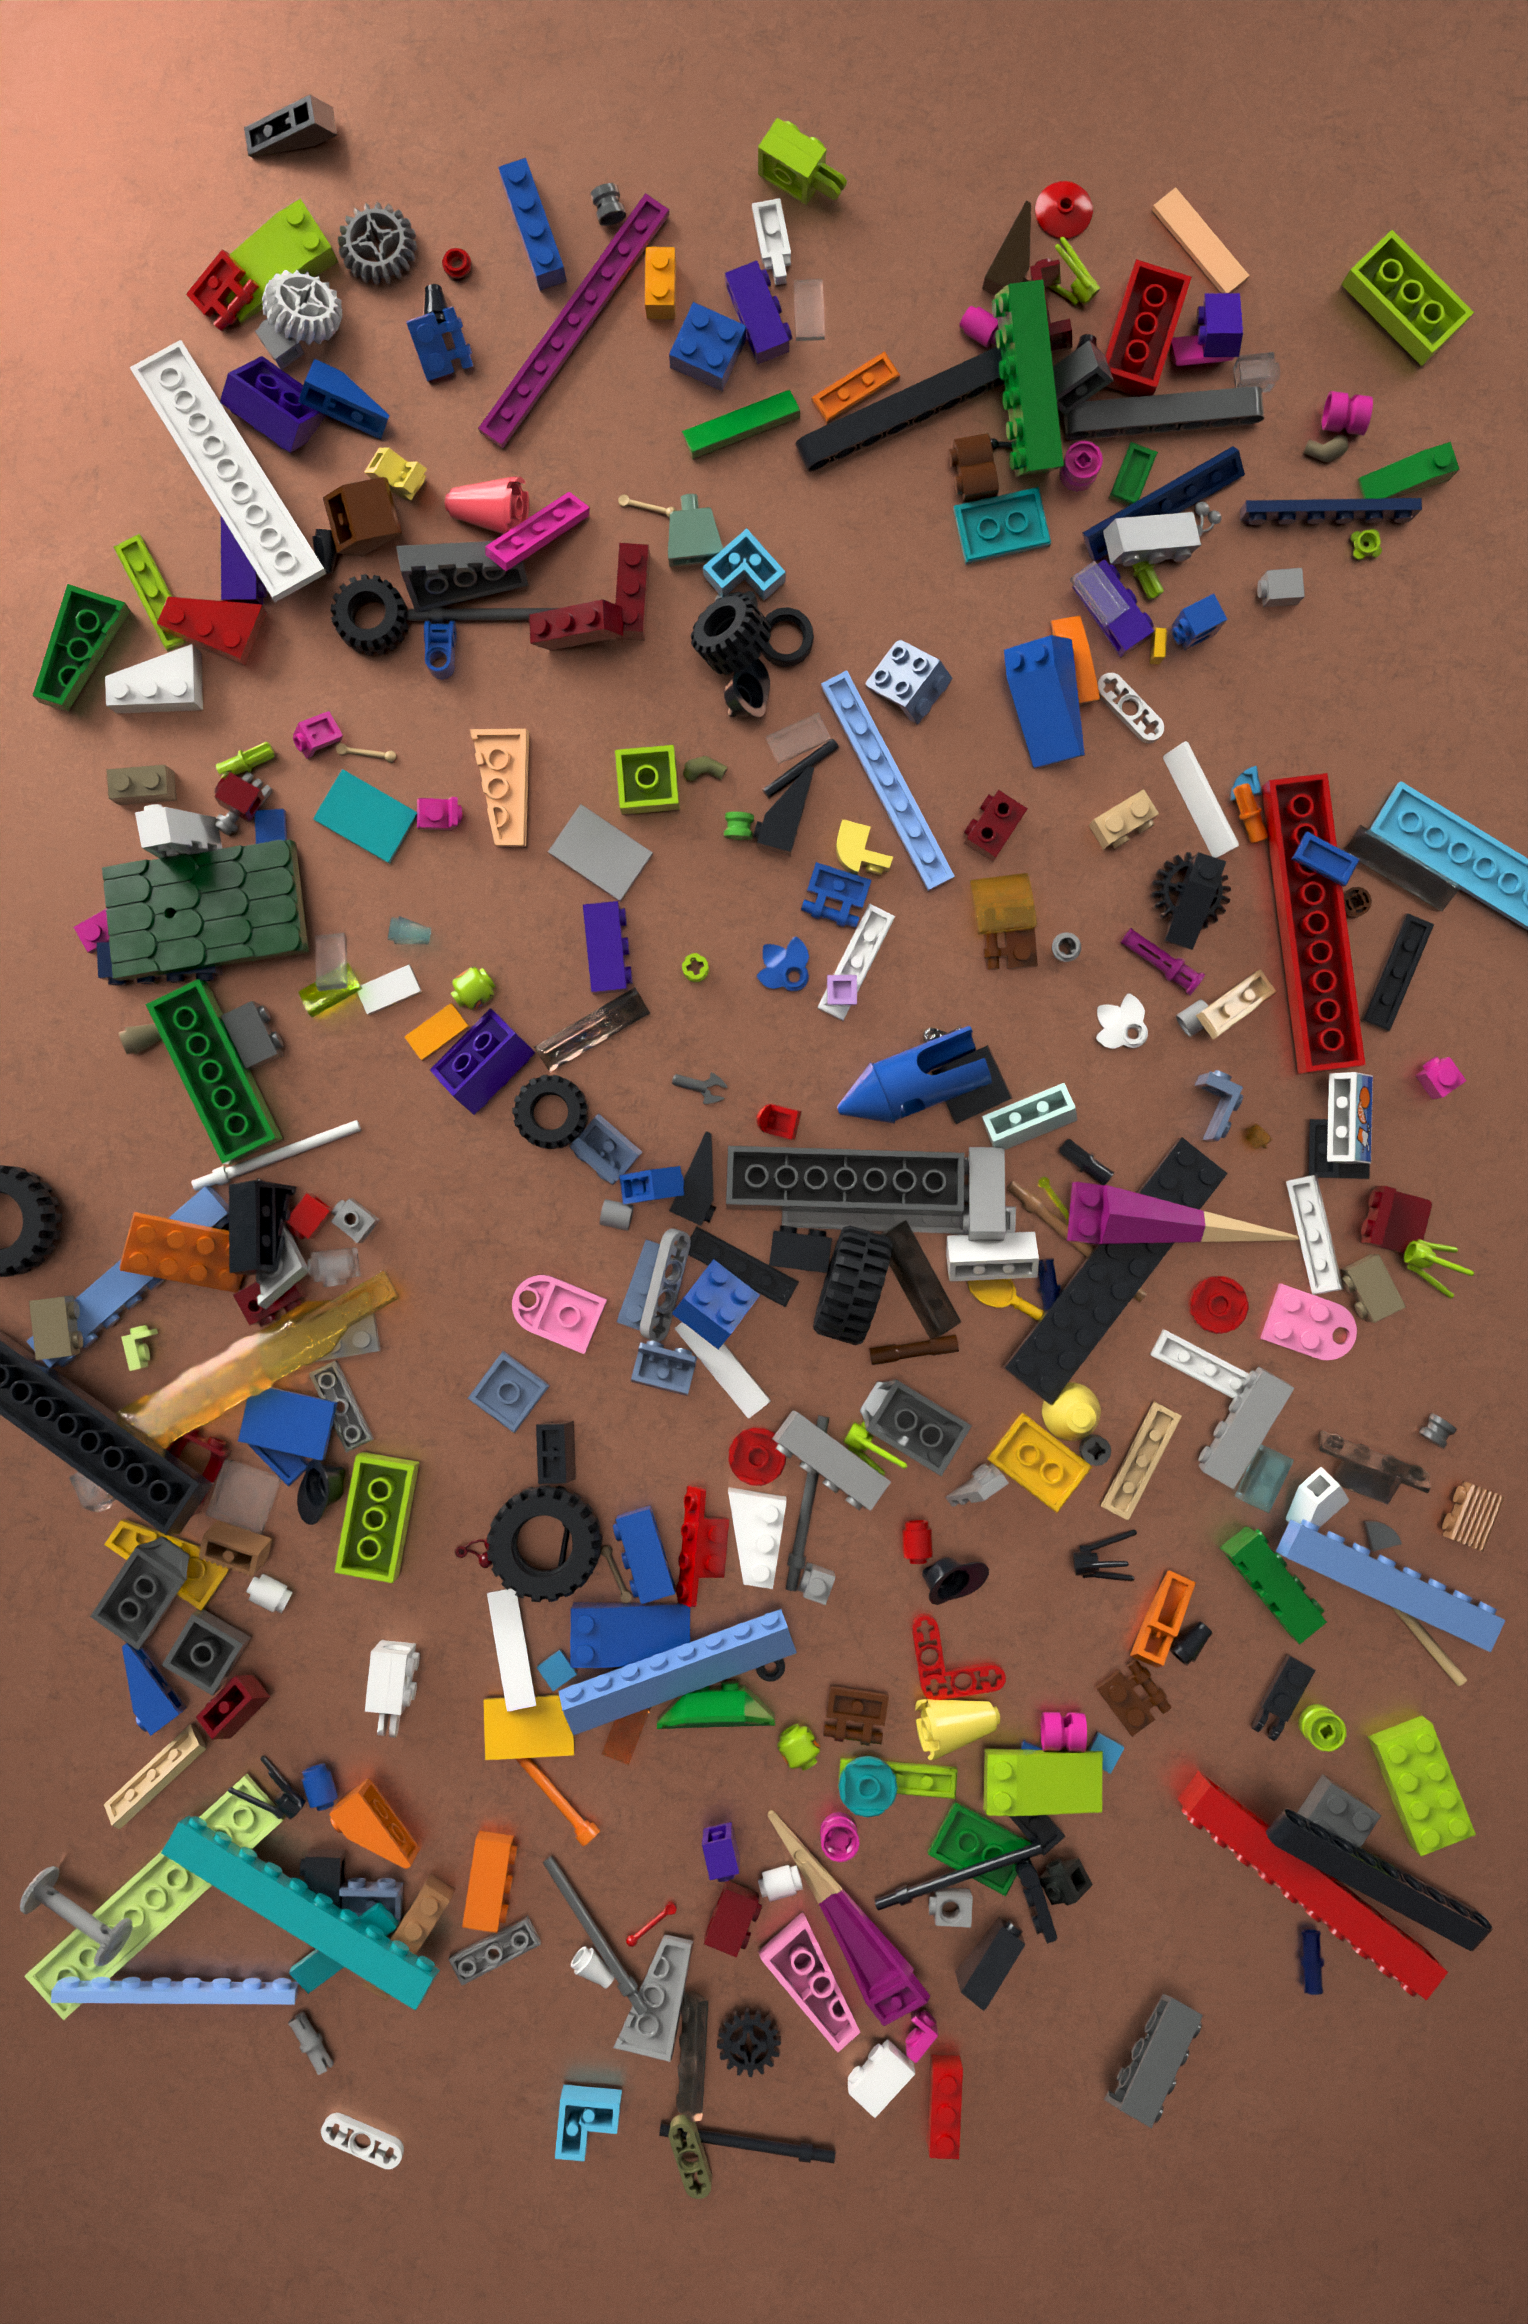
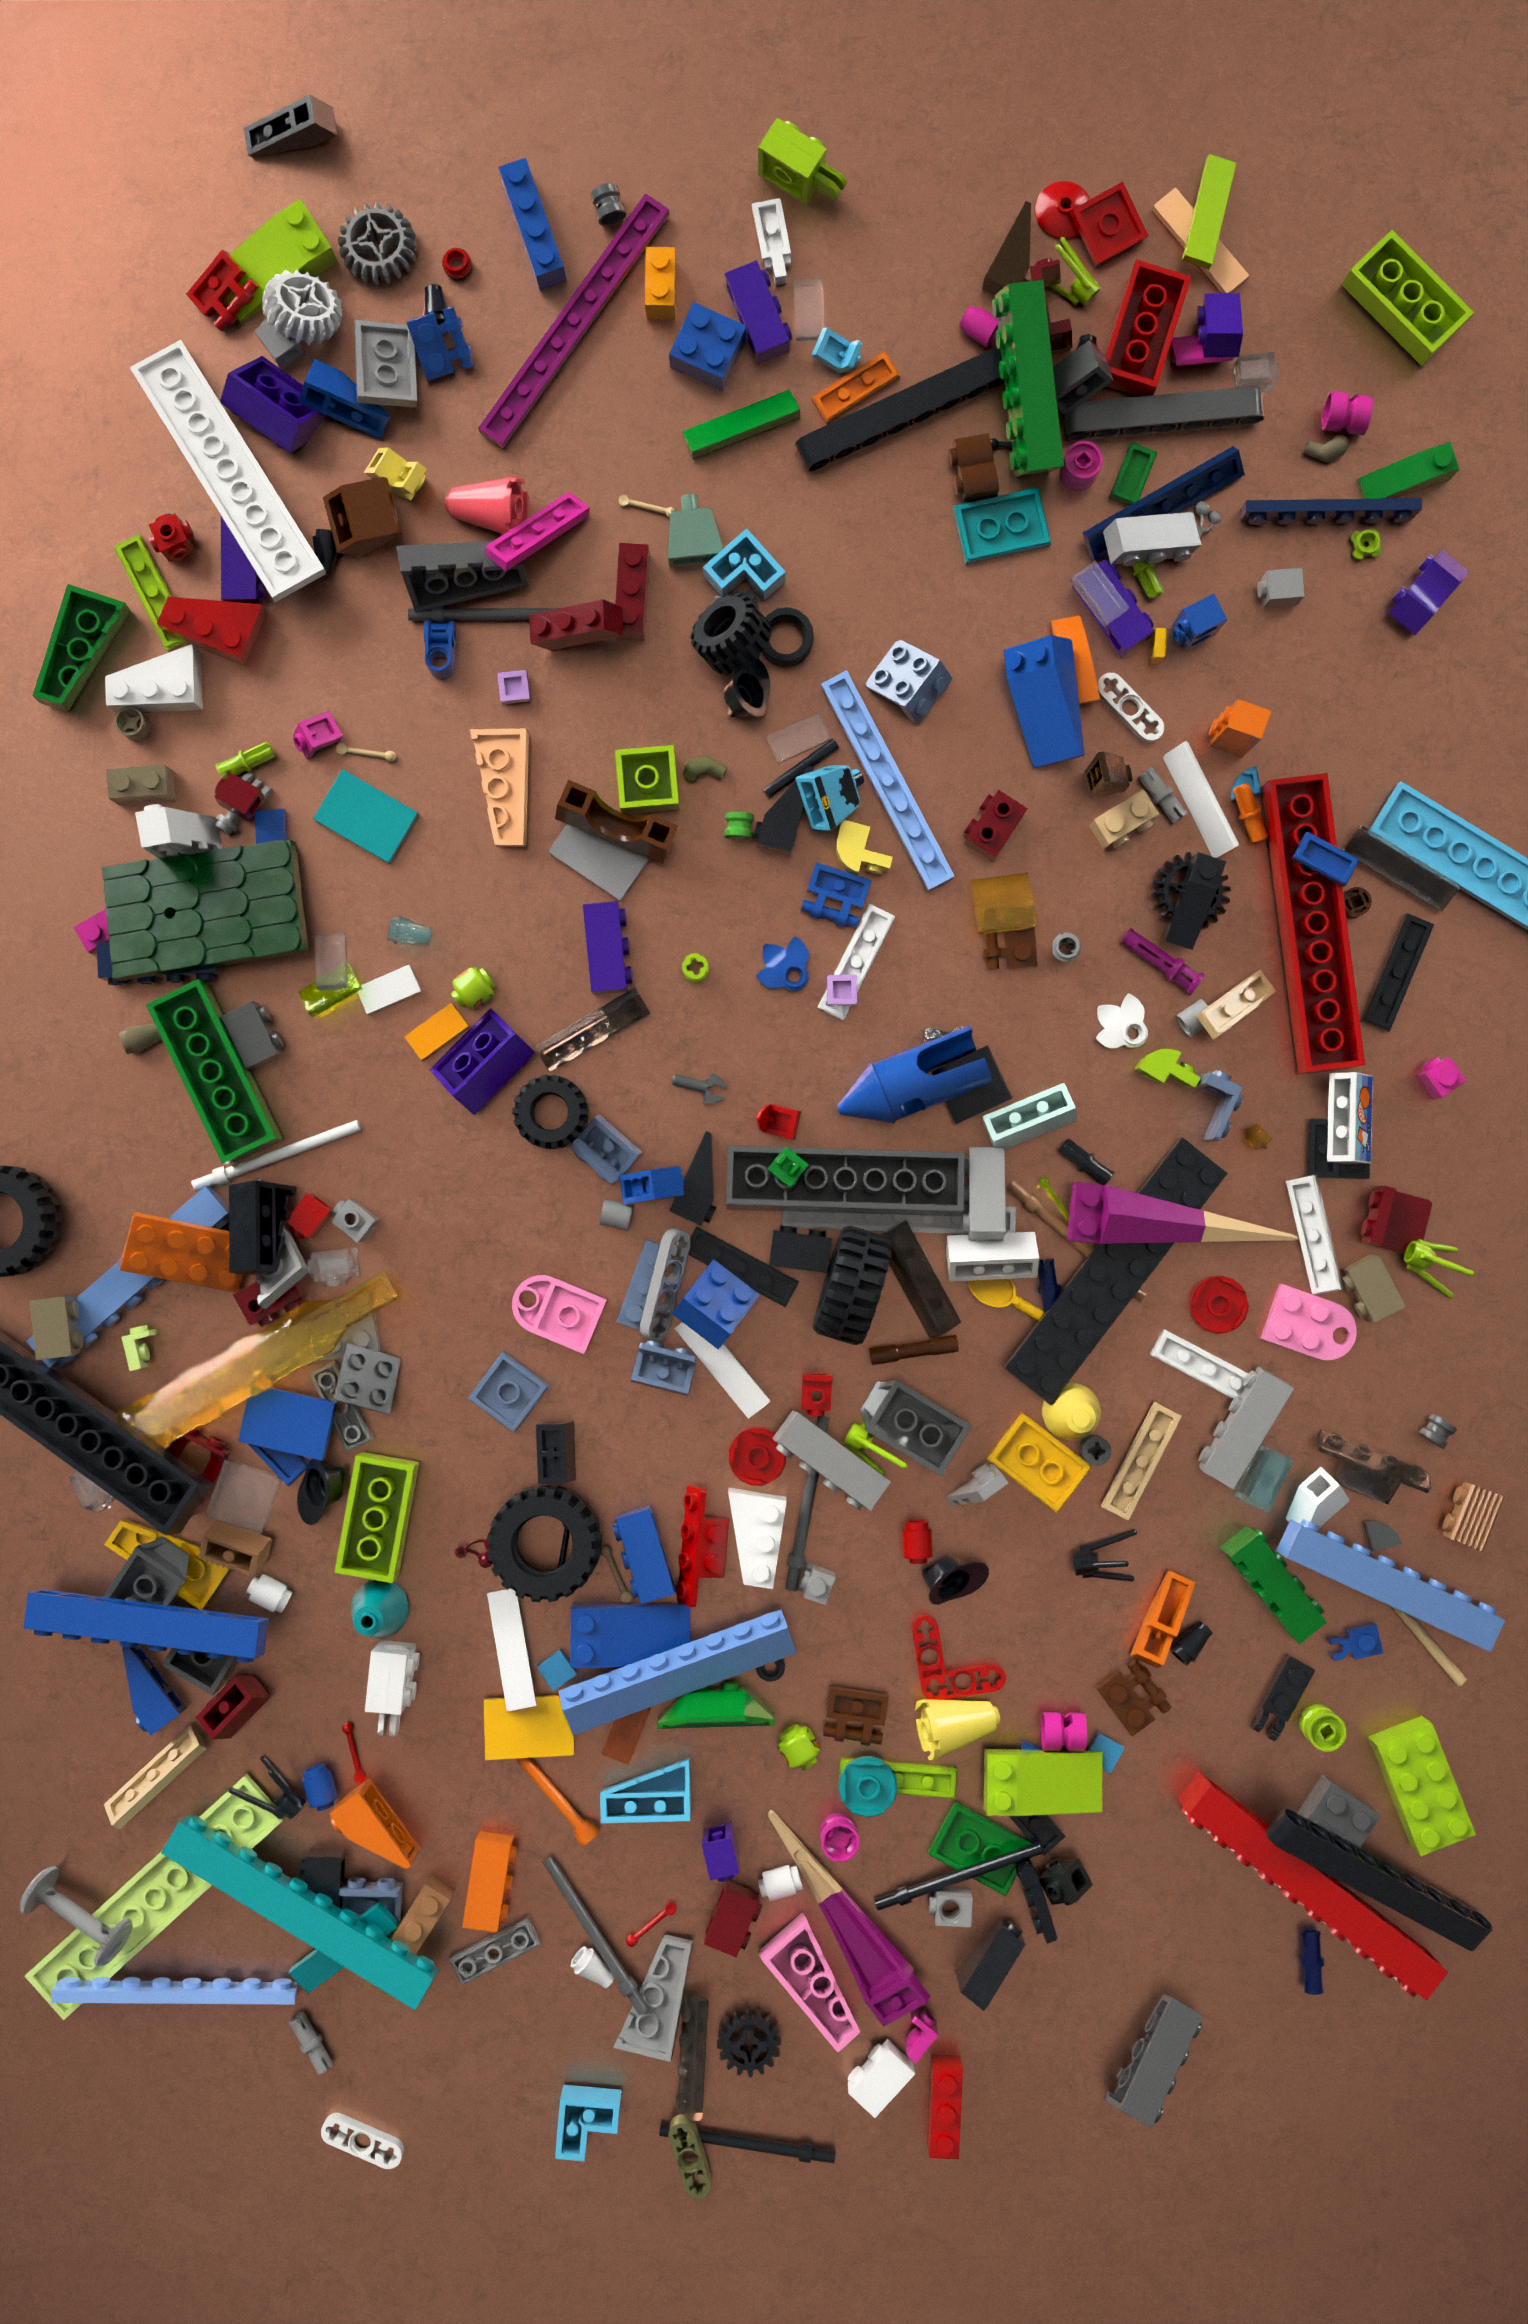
black tyre [330,574,409,656] -> none
dark pink bracket [417,797,462,831] -> none
none -> blue brick [23,1589,269,1663]
none -> dark tan wheel [114,706,151,742]
none -> red brick [149,513,196,562]
none -> dark grey hinge [330,1343,401,1415]
none -> red hinge [342,1722,366,1783]
none -> teal cone [350,1580,410,1639]
none -> light grey plate [354,320,417,408]
none -> lavender plate [497,670,531,704]
none -> reddish brown arch [555,780,678,864]
none -> medium azure wedge [600,1757,692,1823]
none -> green tile [767,1146,809,1189]
none -> medium azure torso [795,765,864,830]
none -> red brick [801,1373,832,1416]
none -> medium azure bracket [811,327,863,374]
none -> red plate [1069,181,1149,266]
none -> dark brown slope [1085,751,1132,799]
none -> lime brick [1134,1049,1201,1090]
none -> light grey pin [1137,767,1188,824]
none -> lime tile [1182,154,1236,270]
none -> orange brick [1208,699,1272,758]
none -> blue plate [1326,1622,1384,1661]
none -> dark purple brick [1389,549,1469,635]

